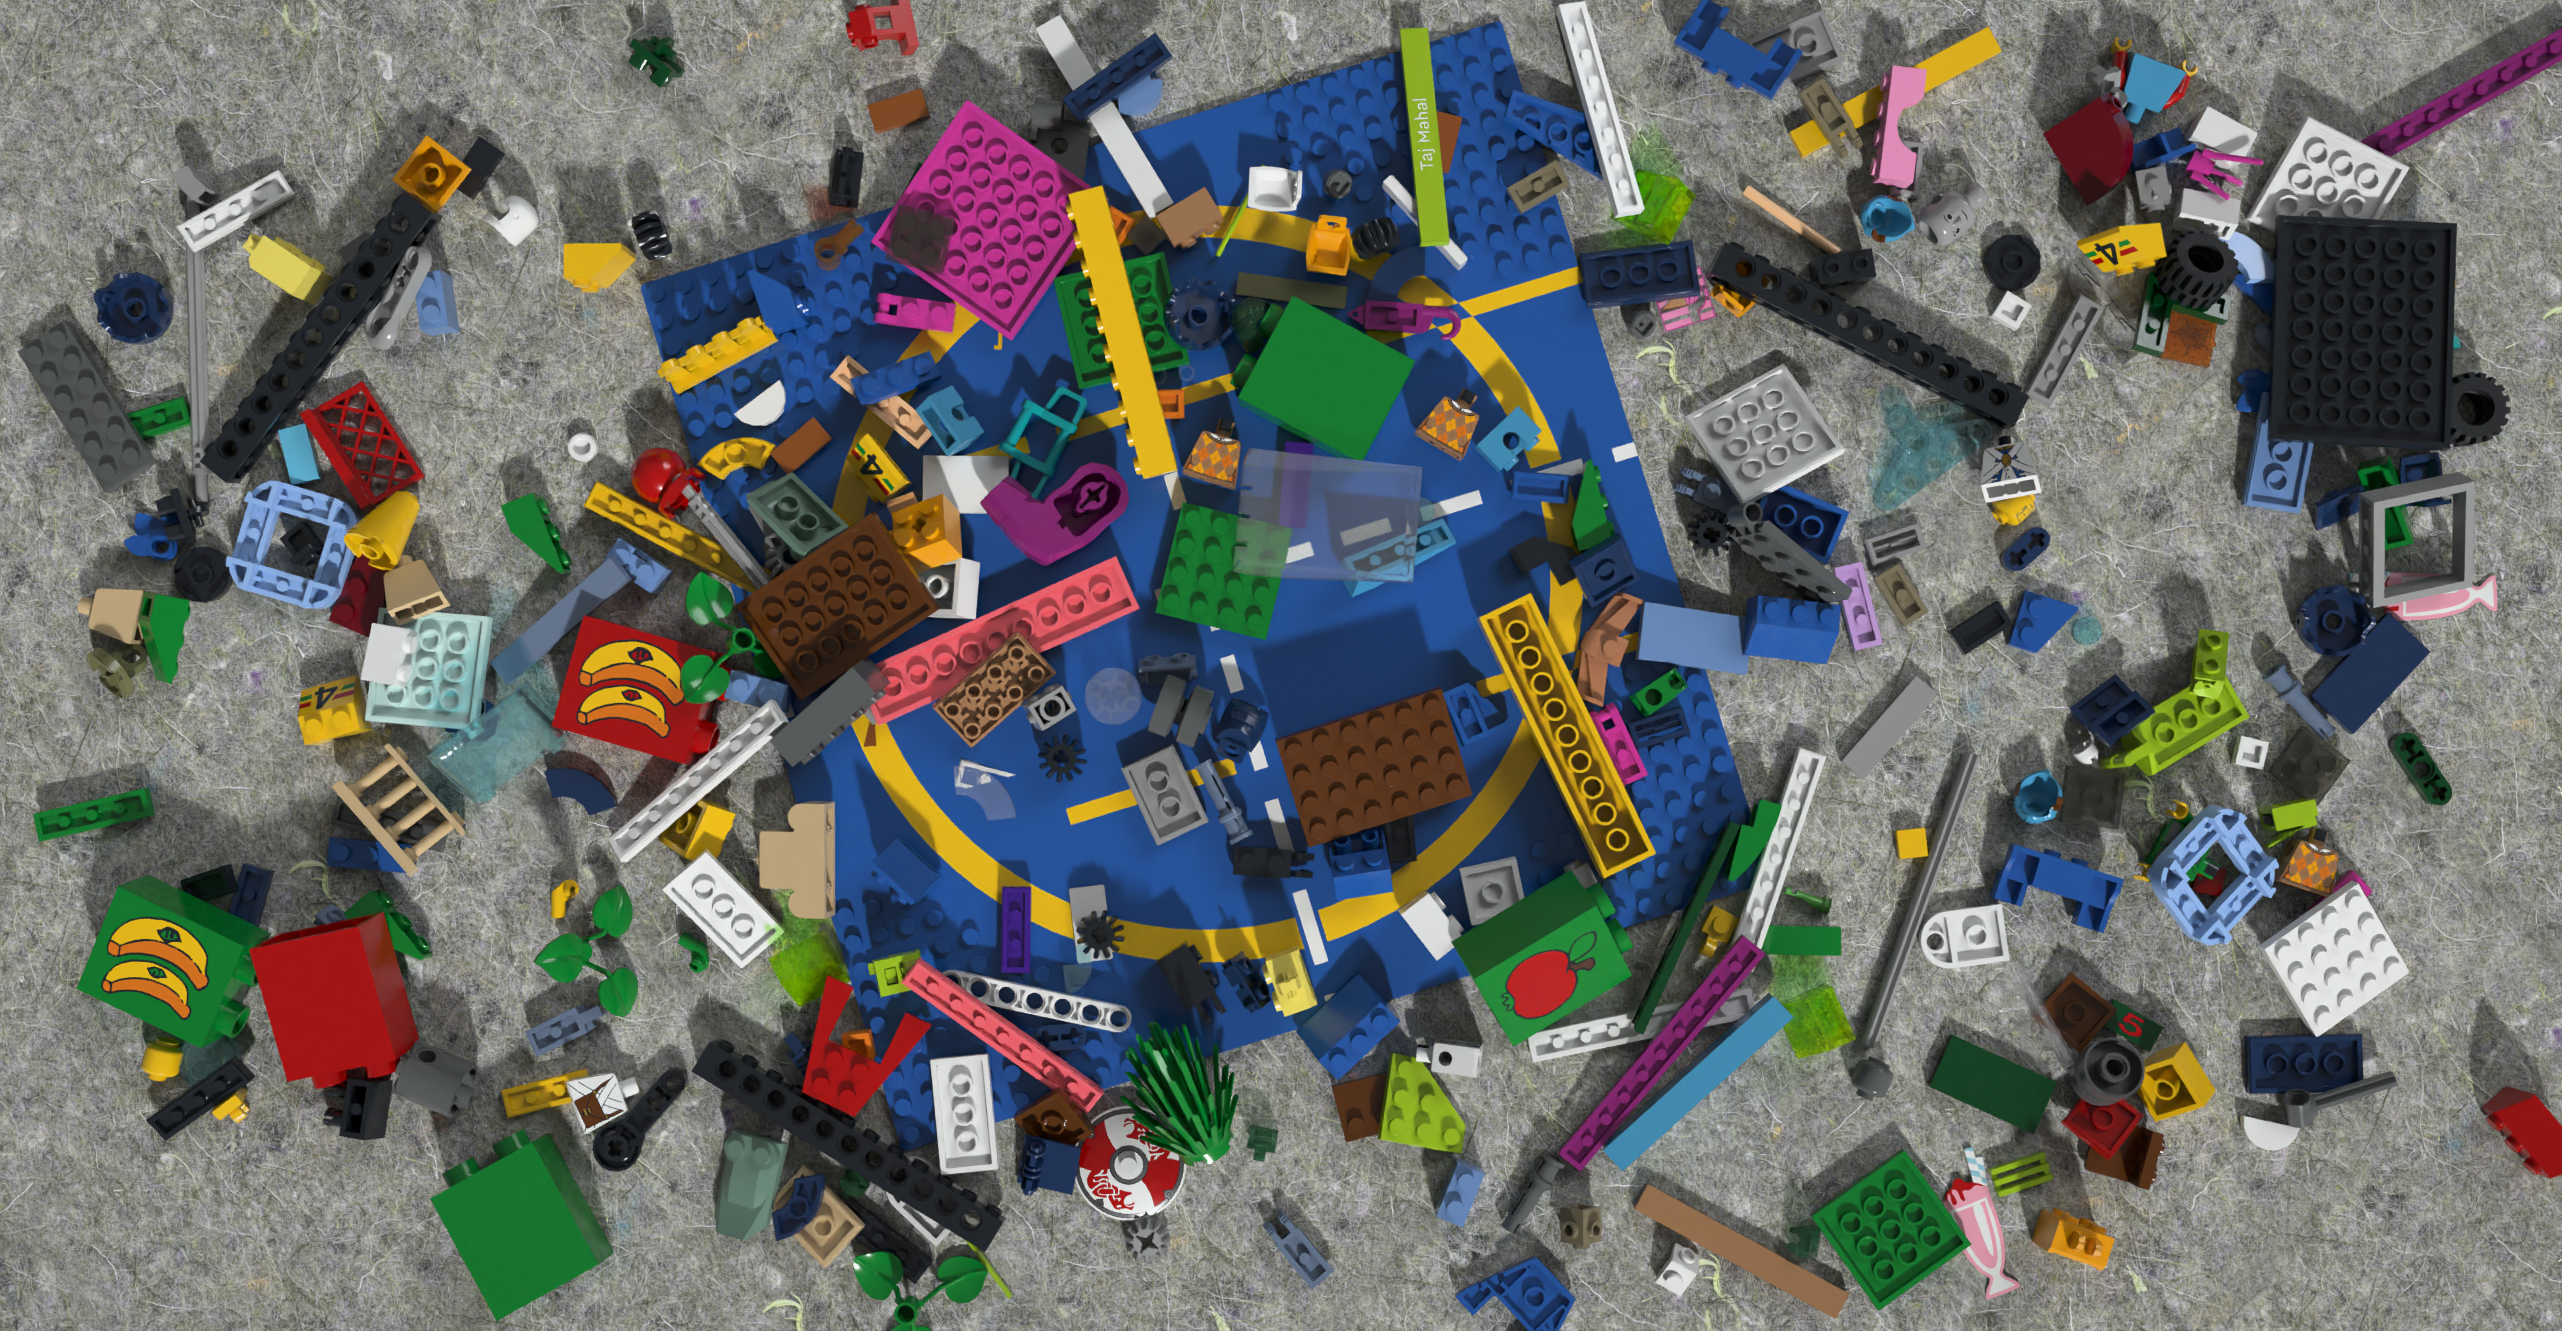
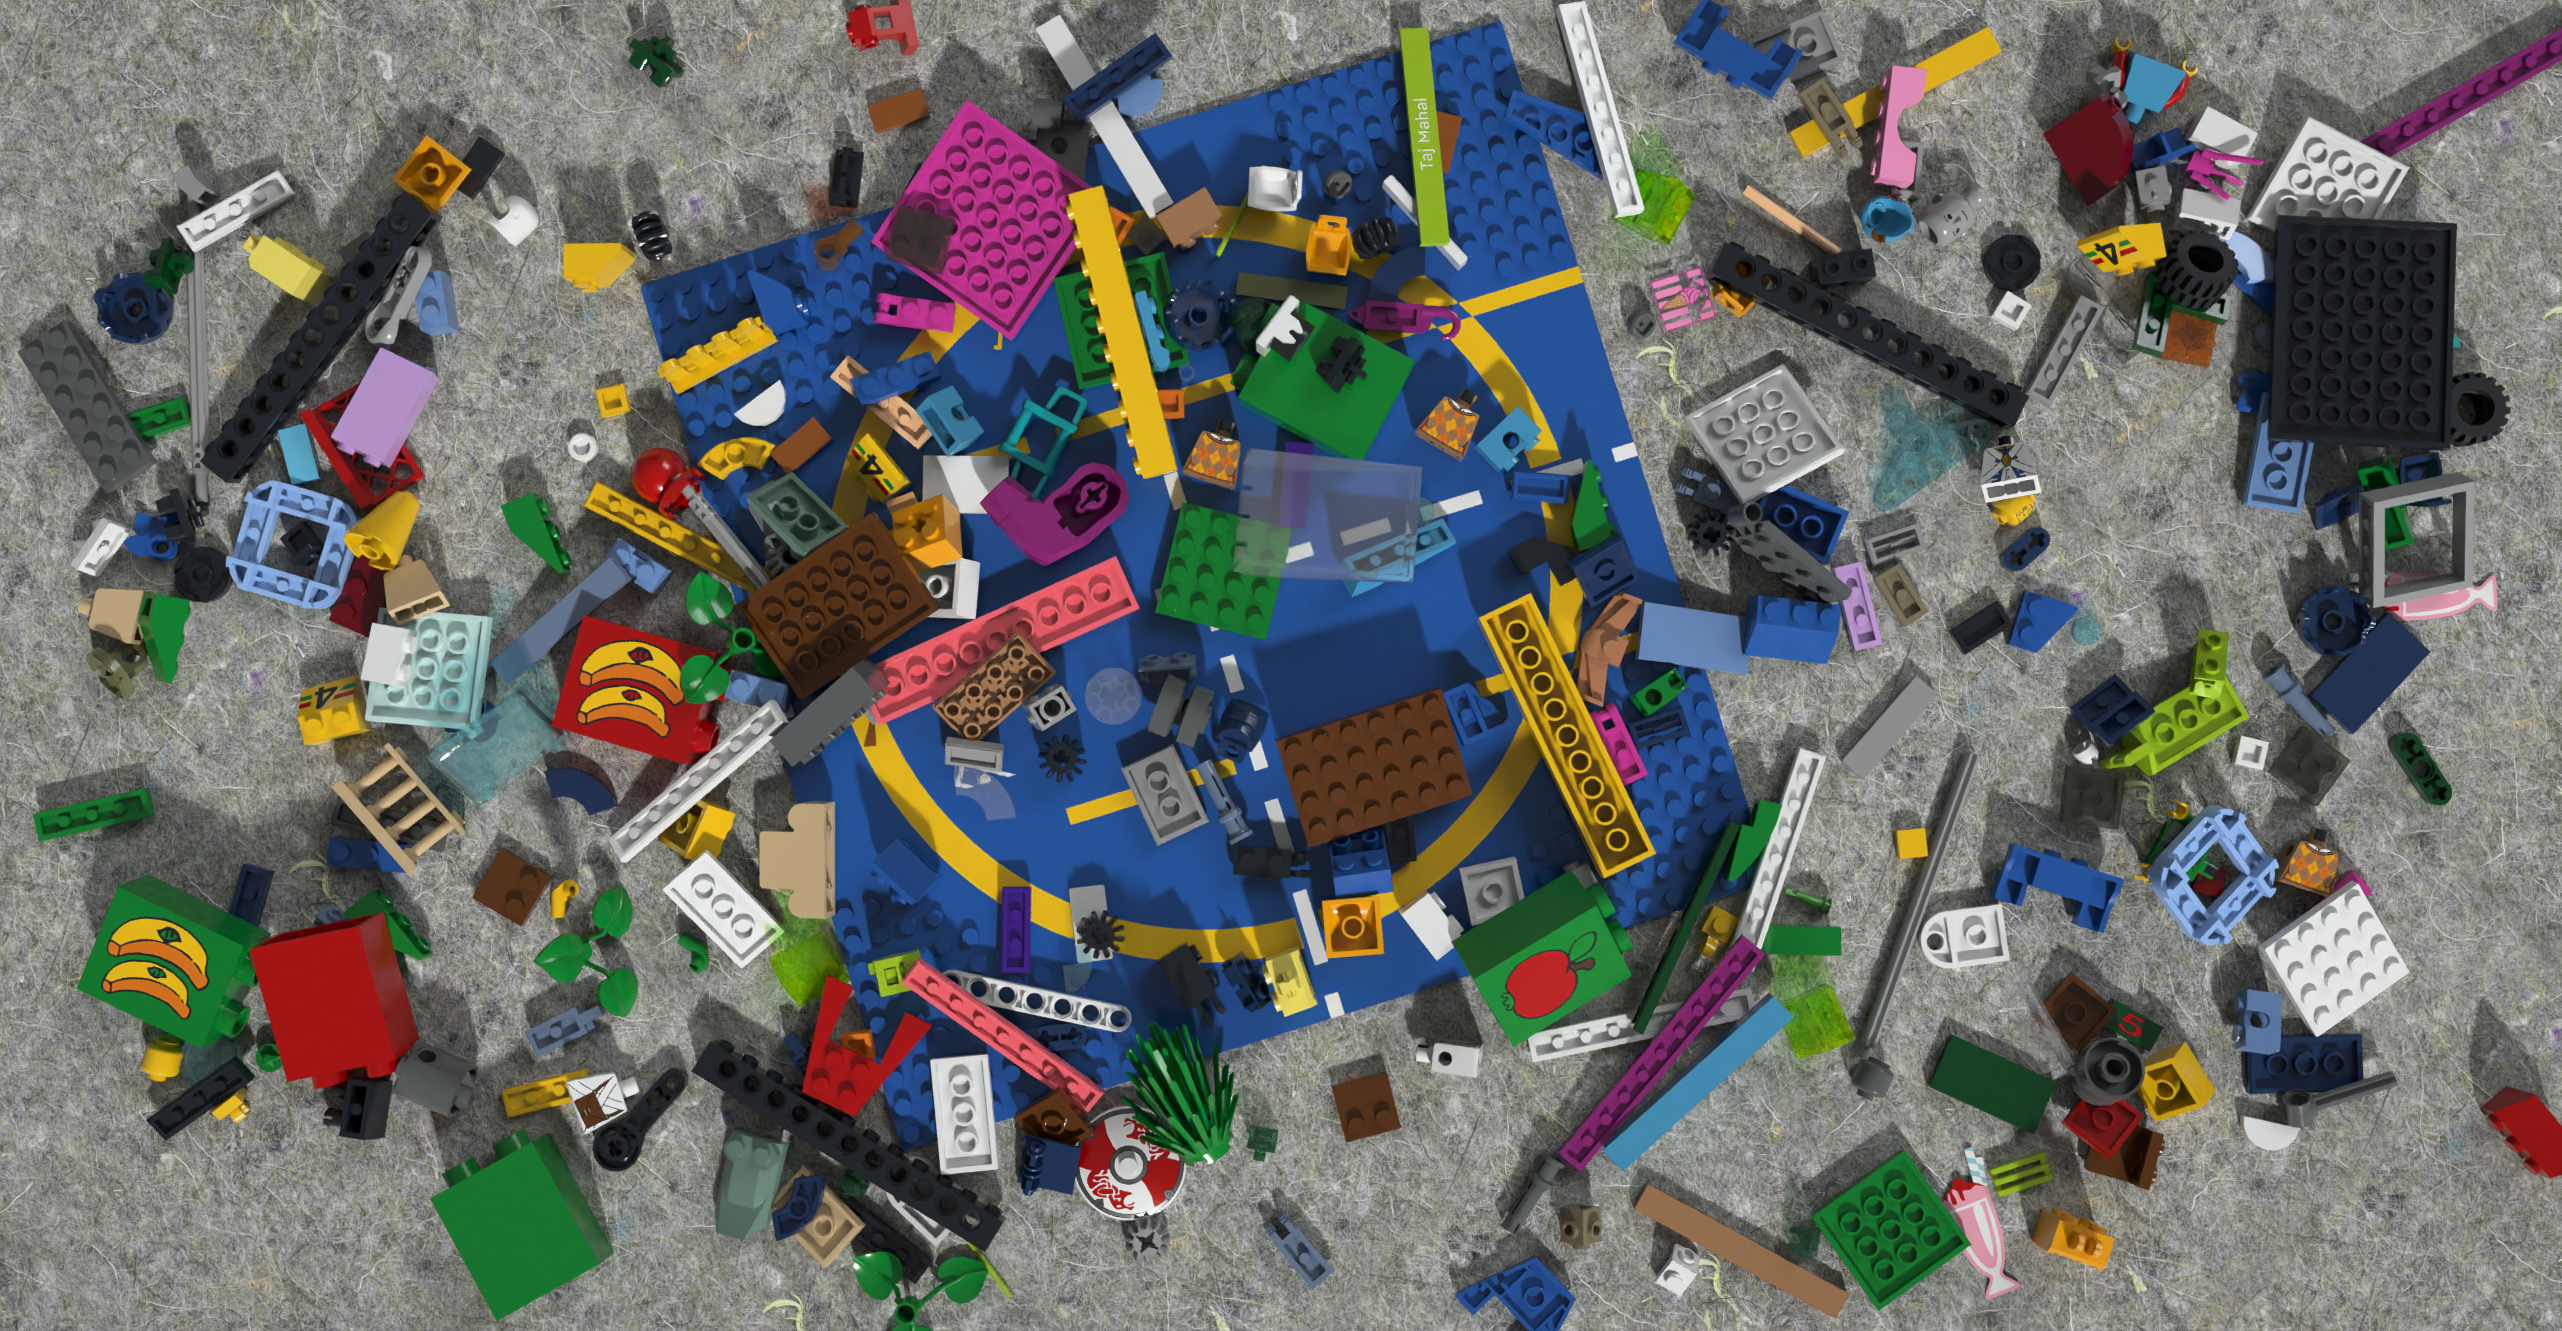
black tile [180,864,239,902] -> none
blue slope [1296,973,1400,1080] -> none
lime plate [1377,1053,1466,1154] -> none
medium blue brick [1434,1157,1485,1227] -> none
dark tan plate [1506,160,1570,215] -> none
dark blue tile [1579,240,1700,310] -> none
dark azure hair [2013,769,2063,824] -> none
lime piece [2258,798,2319,848] -> none
none -> white tile [71,517,130,578]
none -> dark green hips [143,237,195,295]
none -> green tile [255,1042,283,1072]
none -> lavender brick [331,347,439,468]
none -> reddish brown plate [472,848,553,926]
none -> yellow tile [595,383,632,418]
none -> light grey tile [945,737,1004,772]
none -> dark azure hinge [1134,290,1171,372]
none -> white piece [1256,295,1315,362]
none -> black hips [1315,336,1368,393]
none -> light orange slope [1322,896,1384,958]
none -> medium blue brick [2232,989,2282,1055]

